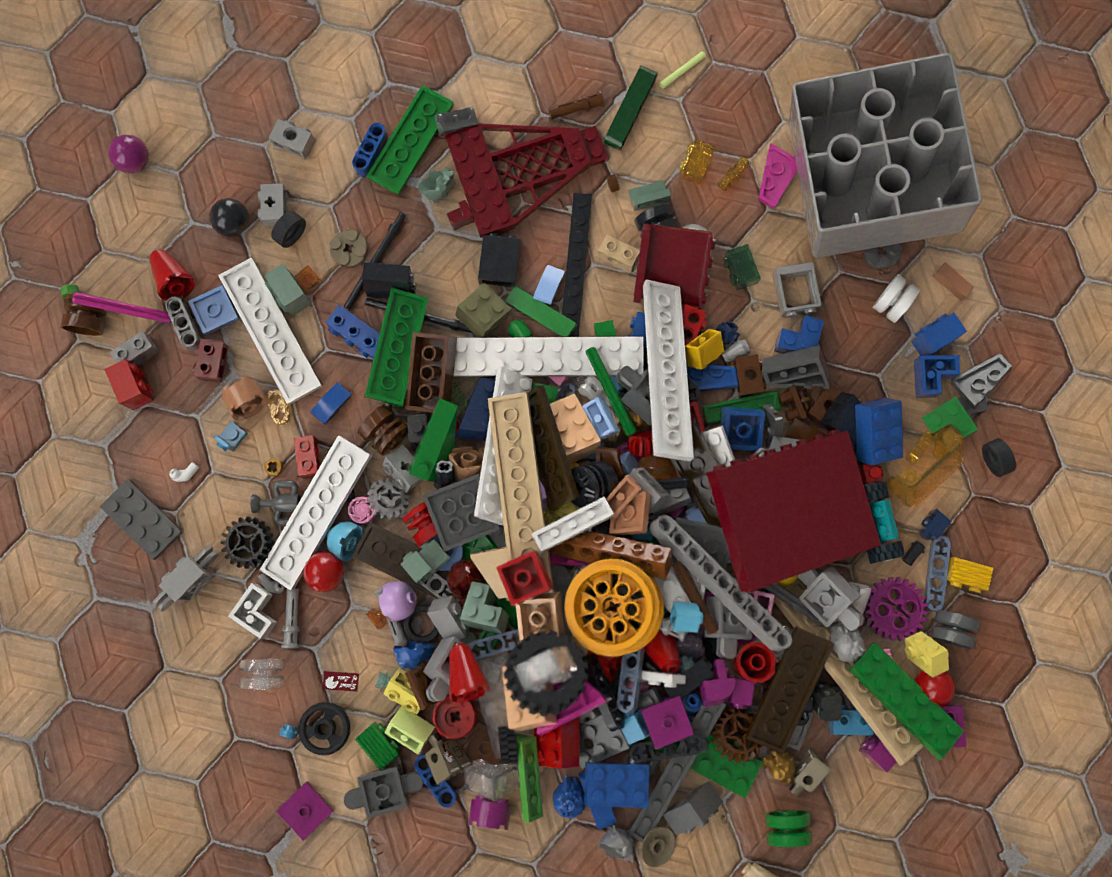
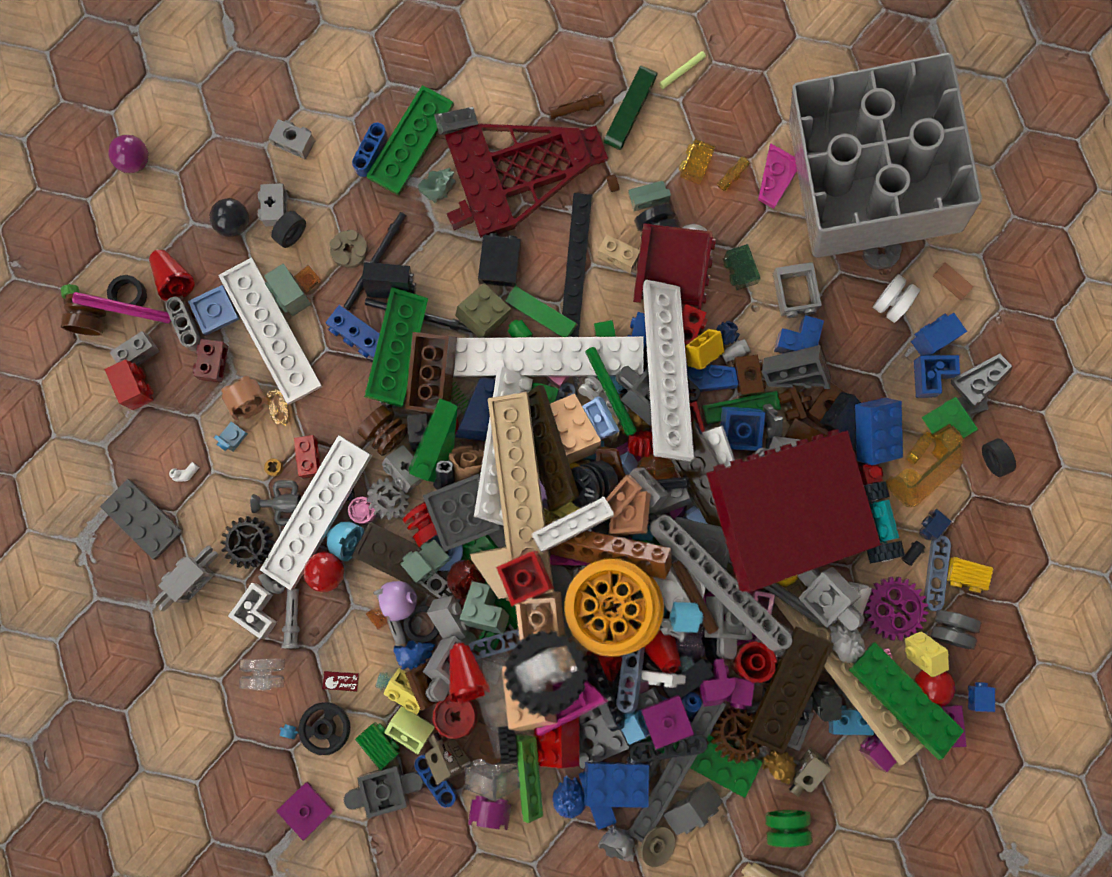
blue slope [310,382,352,425] -> none
light blue slope [533,265,565,305] -> none
none -> black tyre [107,275,147,307]
none -> blue brick [968,682,995,712]

